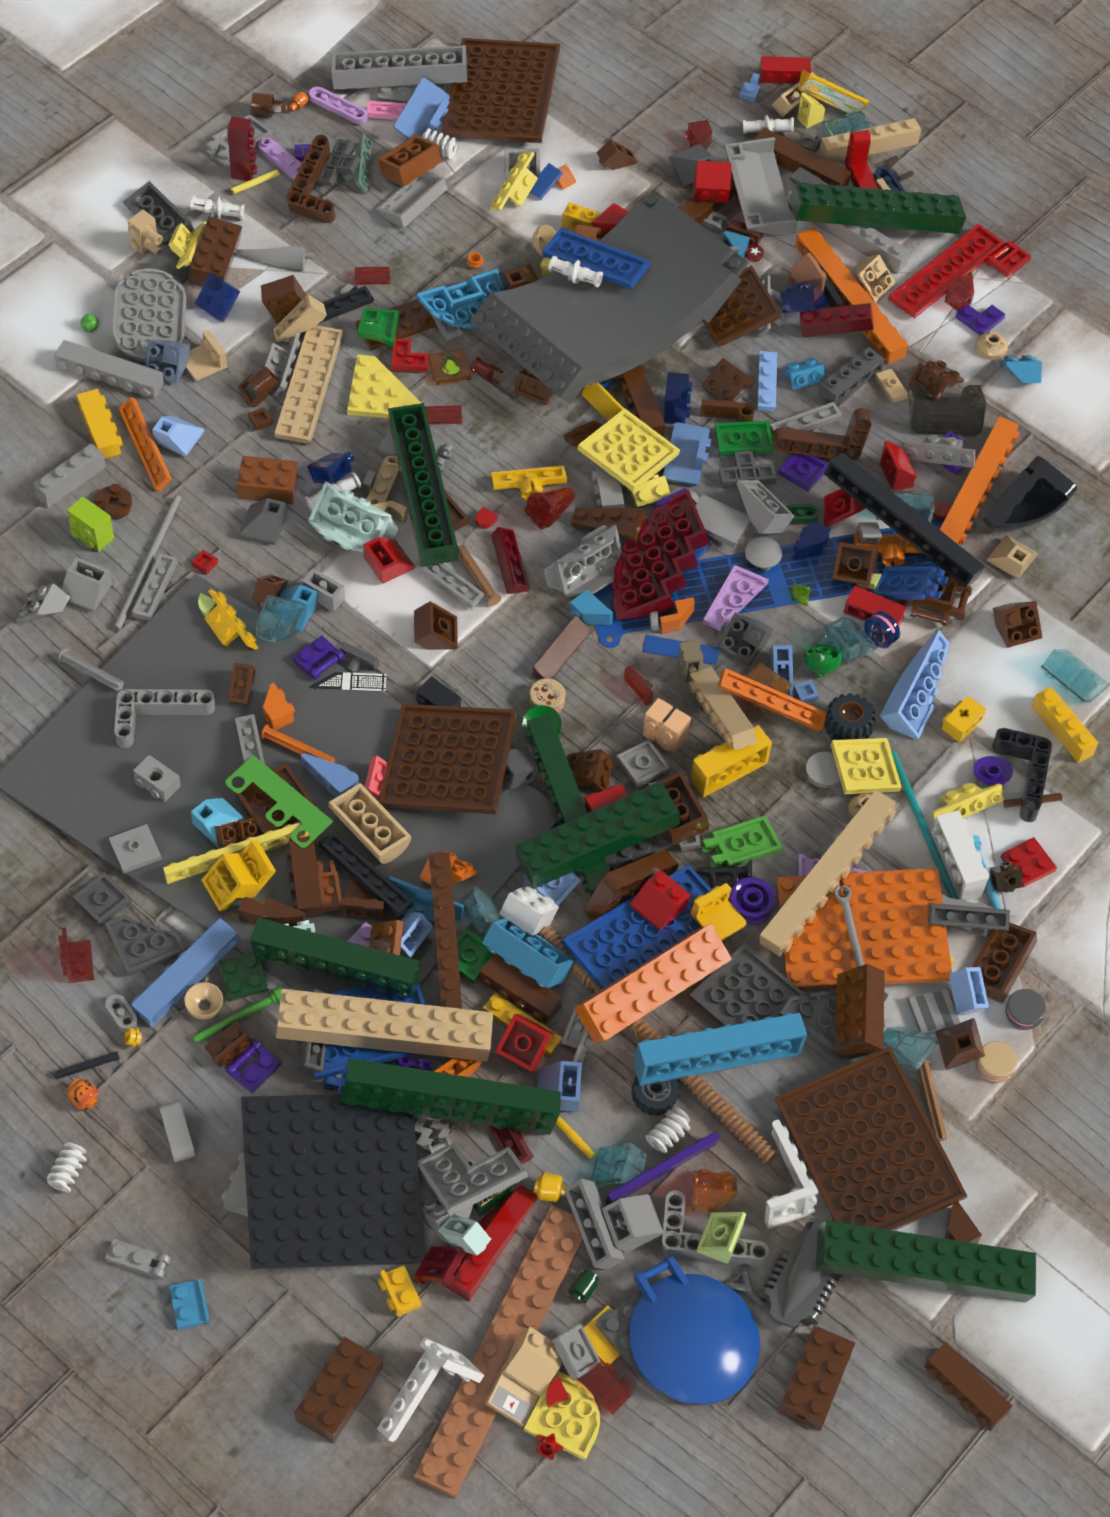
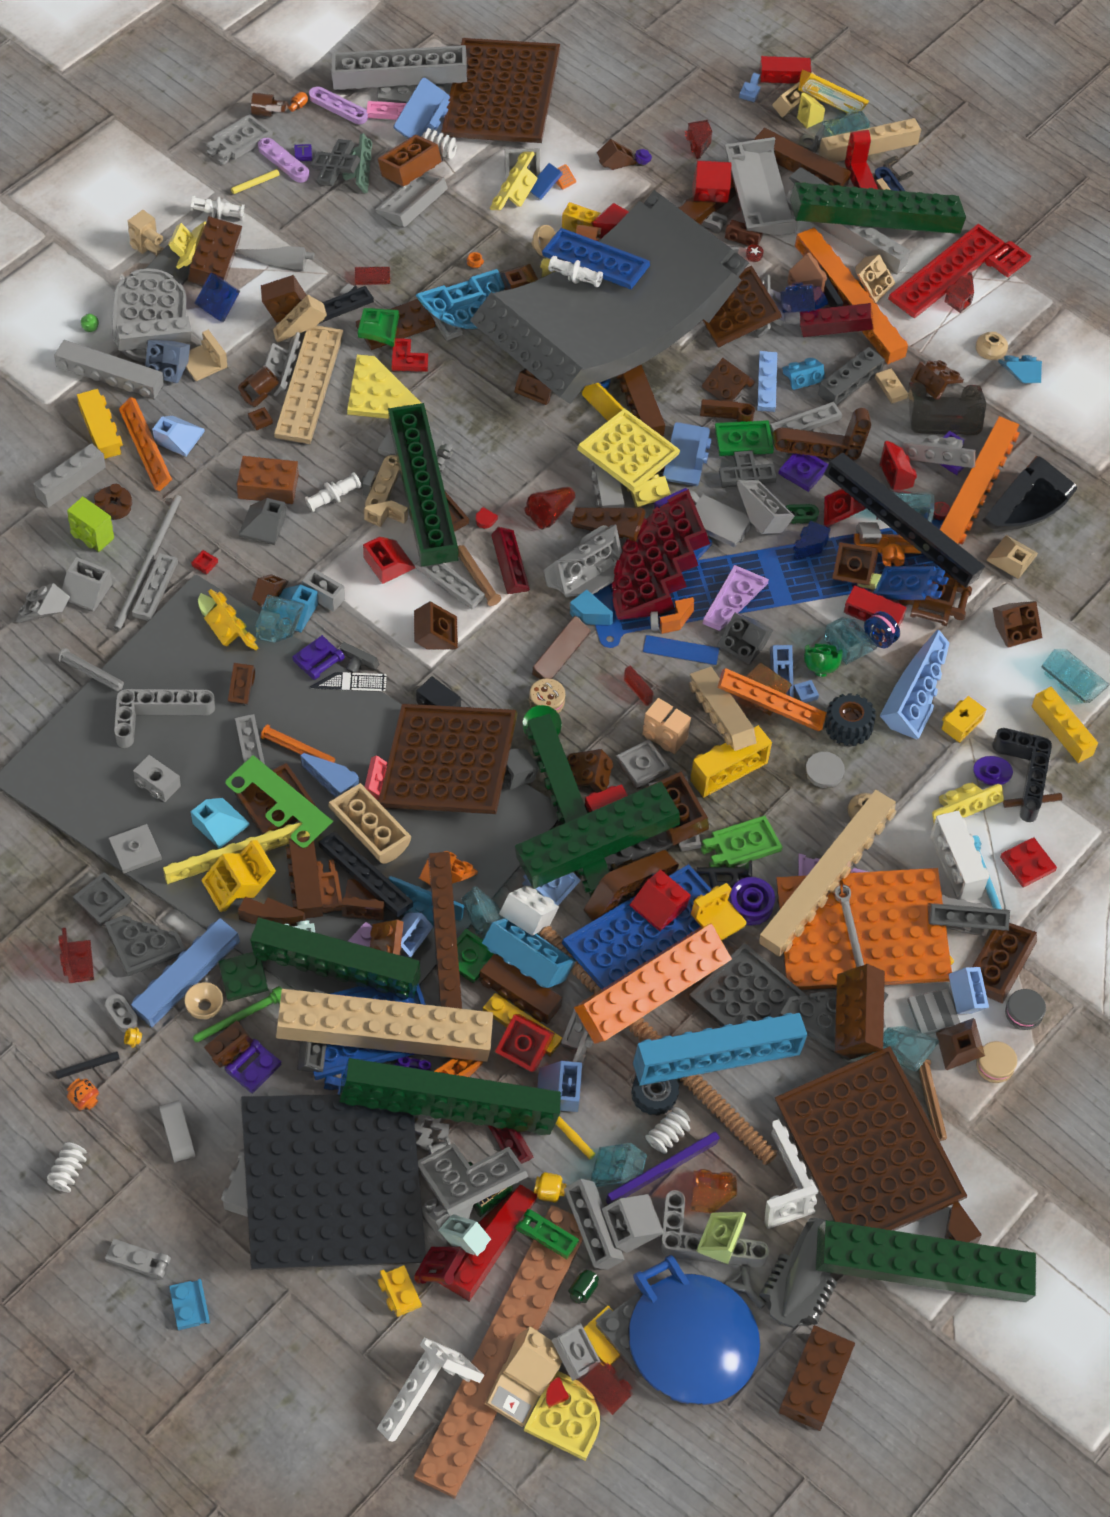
dark grey slope [123,181,194,245] -> none
reddish brown slope [215,816,259,846] -> none
dark red brick [227,116,258,181] -> none
orange slope [263,683,295,730] -> none
reddish brown beam [286,134,336,223] -> none
reddish brown brick [295,1336,383,1443] -> none
clear blue torso [307,451,354,484] -> none
light aqua slope [308,482,399,552] -> none
clear red tile [425,405,462,424] -> none
clear orange tile [428,349,471,385] -> none
clear red piece [471,357,504,384] -> none
yellow plate [491,465,567,502] -> none
red plate [536,1433,563,1460] -> none
reddish brown plate [564,420,603,447] -> none
clear blue slope [663,372,692,424] -> none
dark grey slope [669,144,714,188] -> none
dark tan brick [677,640,704,683] -> none
dark azure slope [722,231,750,258] -> none
white piece [743,115,794,135] -> none
light grey dish [745,537,782,571] -> none
clear neon green tile [791,584,811,606] -> none
light yellow plate [830,738,902,794] -> none
teal piece [891,751,959,899] -> none
reddish brown brick [924,1342,1013,1431] -> none
dark purple plate [955,304,1005,335] -> none
dark brown brick [990,862,1023,892] -> none
none -> light grey brick [116,316,192,351]
none -> green plate [515,1209,579,1260]
none -> dark purple plate [635,149,652,165]

